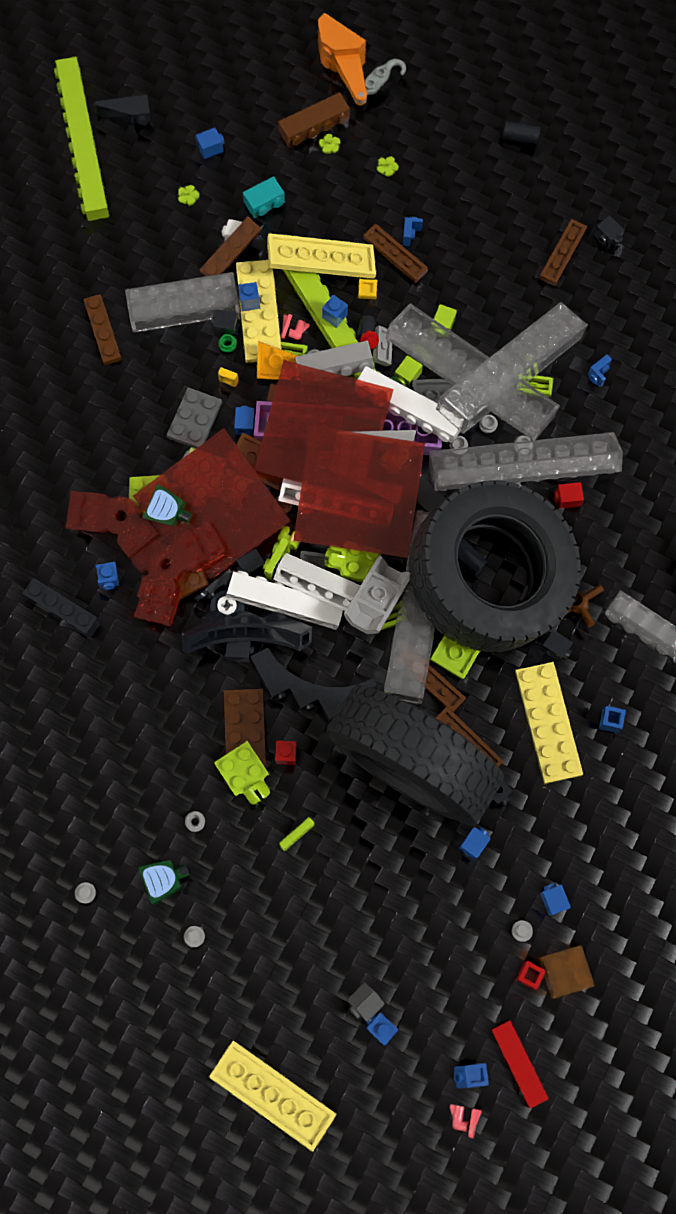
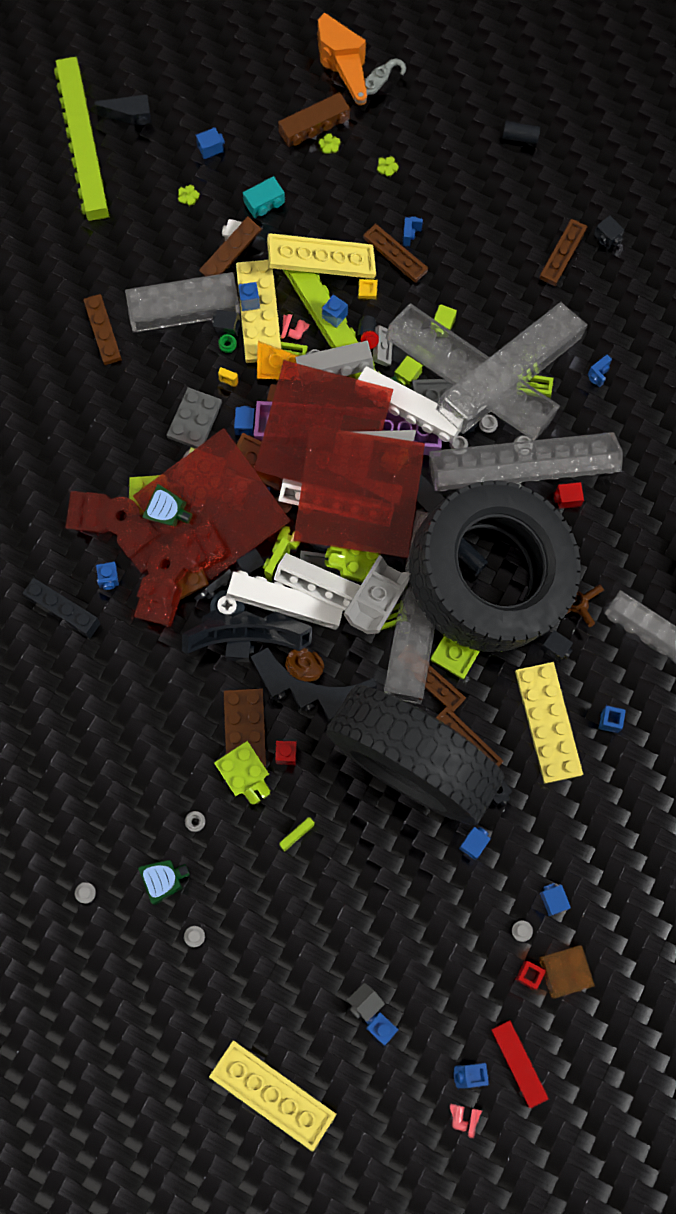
none -> reddish brown tile [285,648,324,682]

